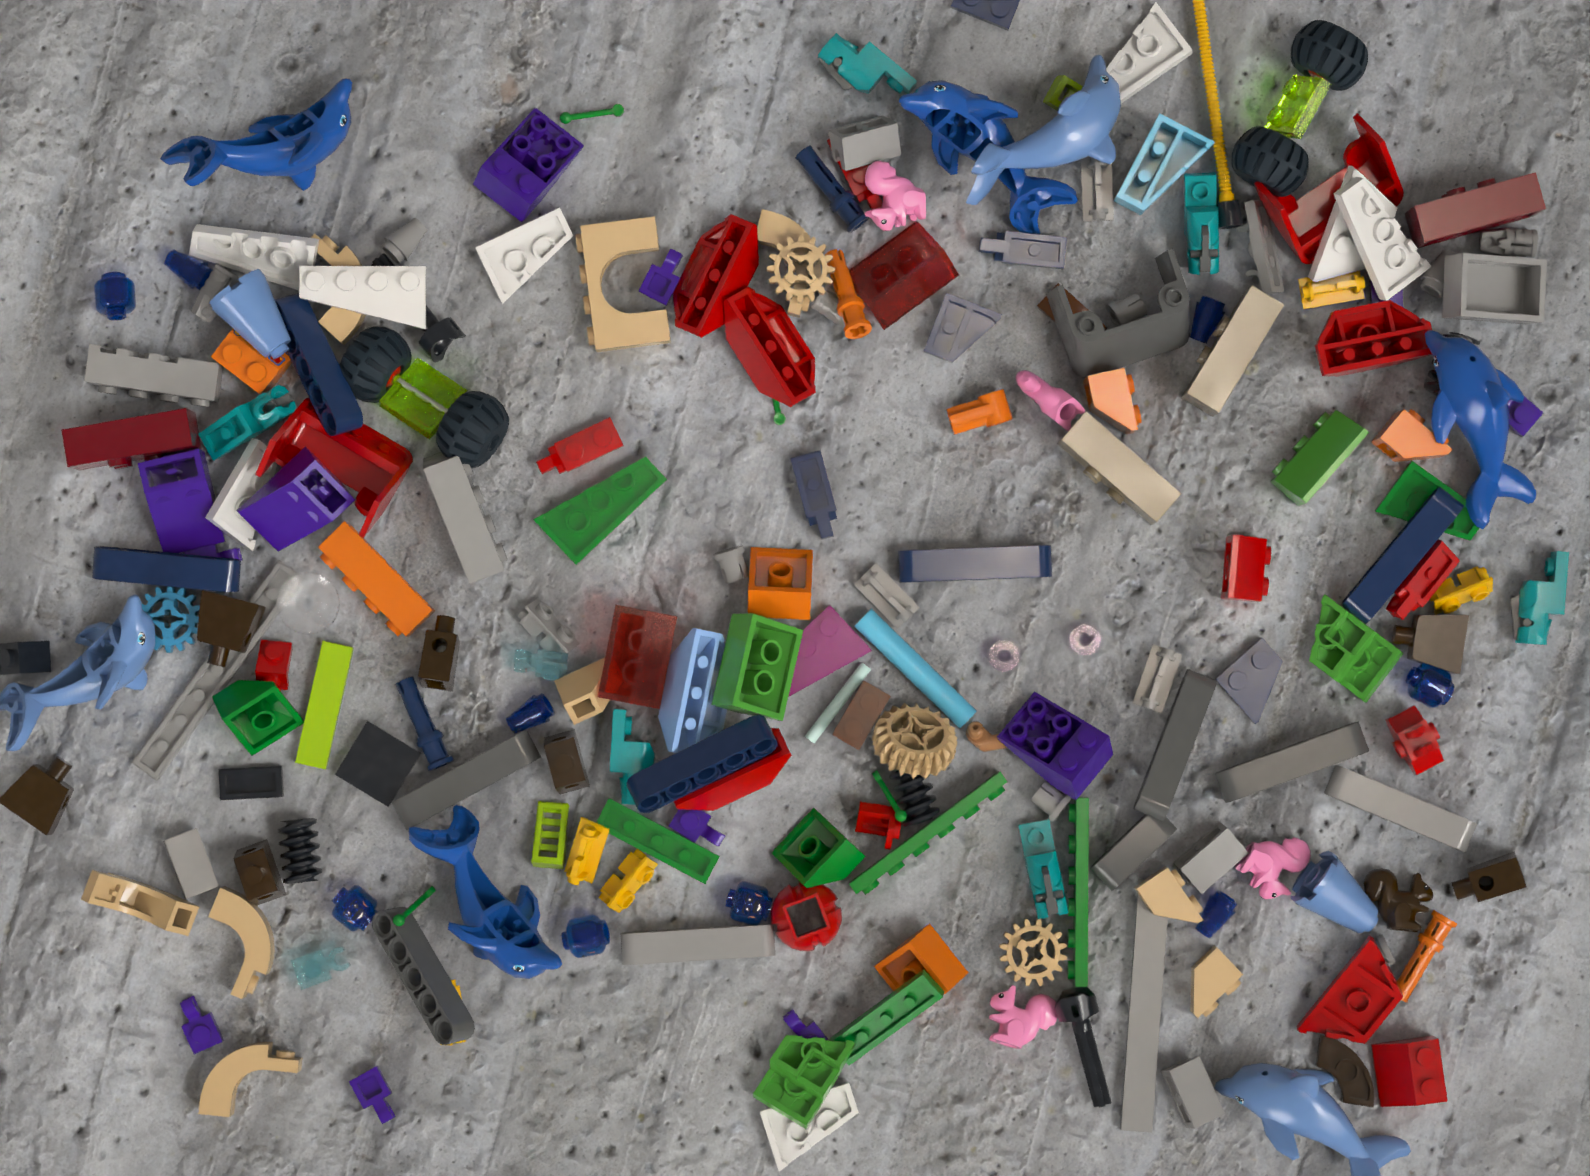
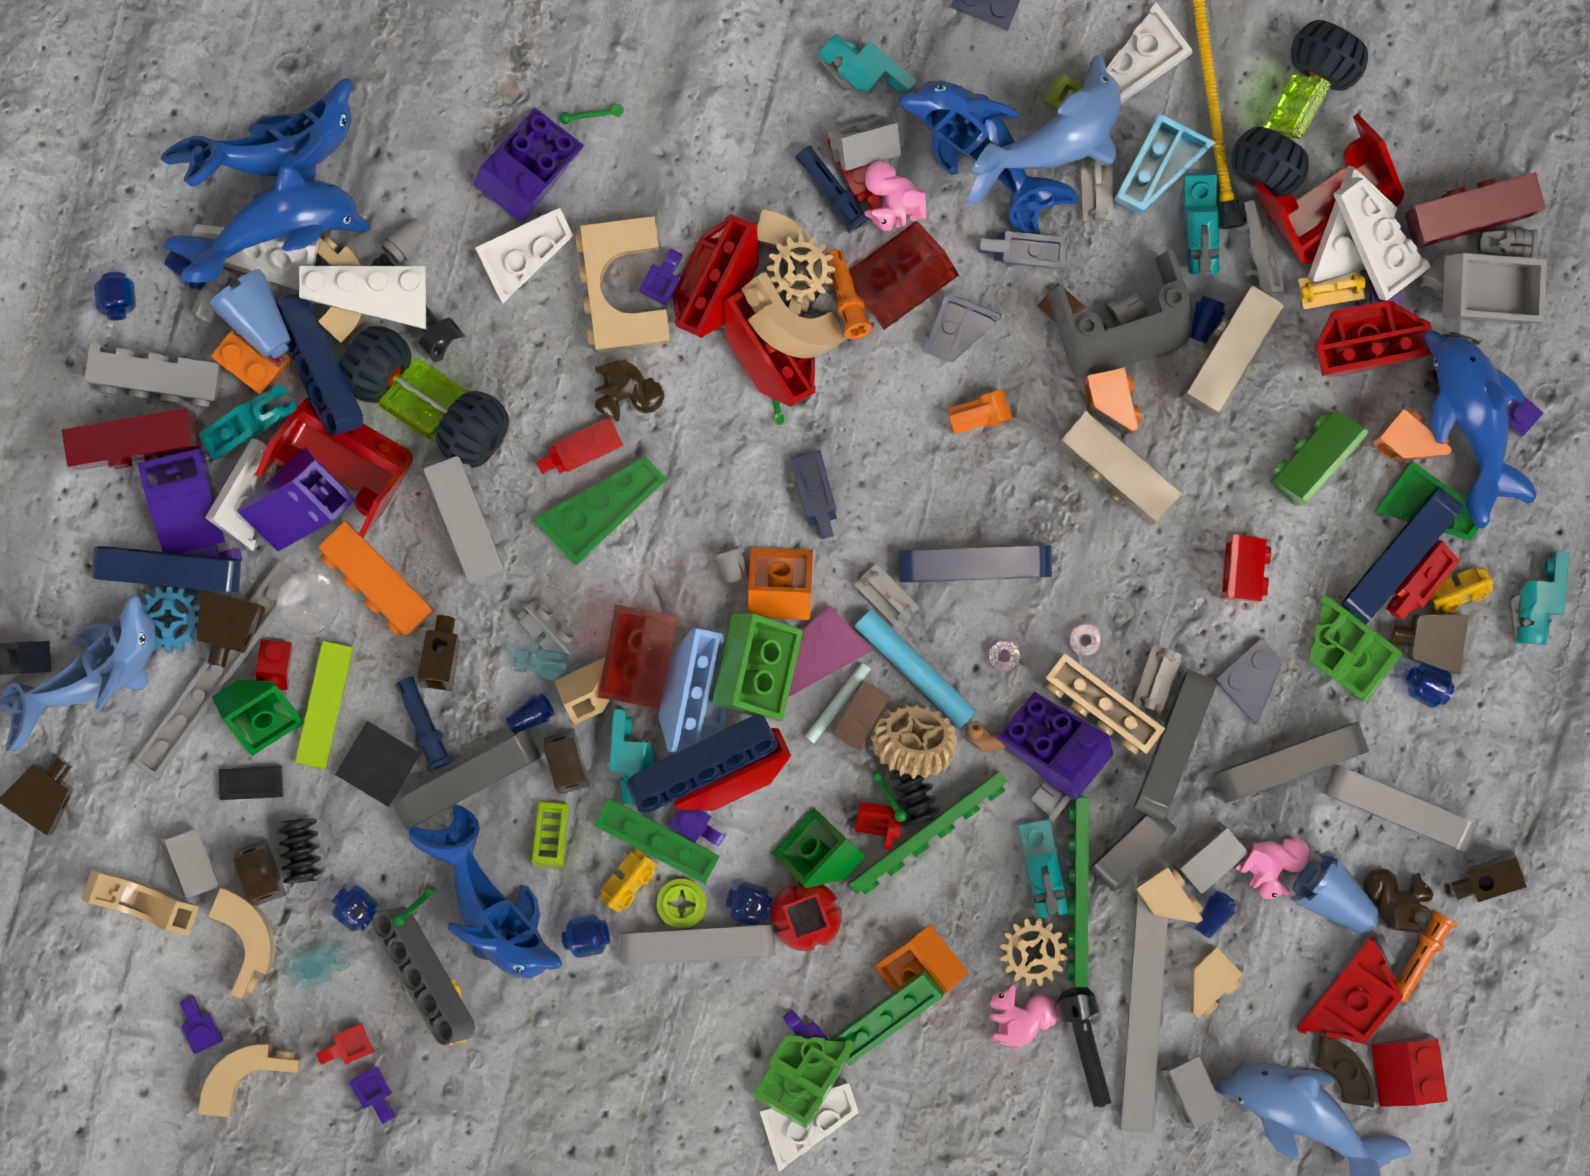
yellow hinge [564,817,610,885] -> none
bright pink animal [1016,370,1085,431] -> none
red hinge [1385,705,1444,775] -> none
none -> blue animal [164,166,369,283]
none -> red plate [316,1023,374,1065]
none -> dark brown animal [595,359,665,422]
none -> lime gear [657,878,707,929]
none -> tan arch [741,272,847,358]
none -> tan brick [1043,653,1165,755]

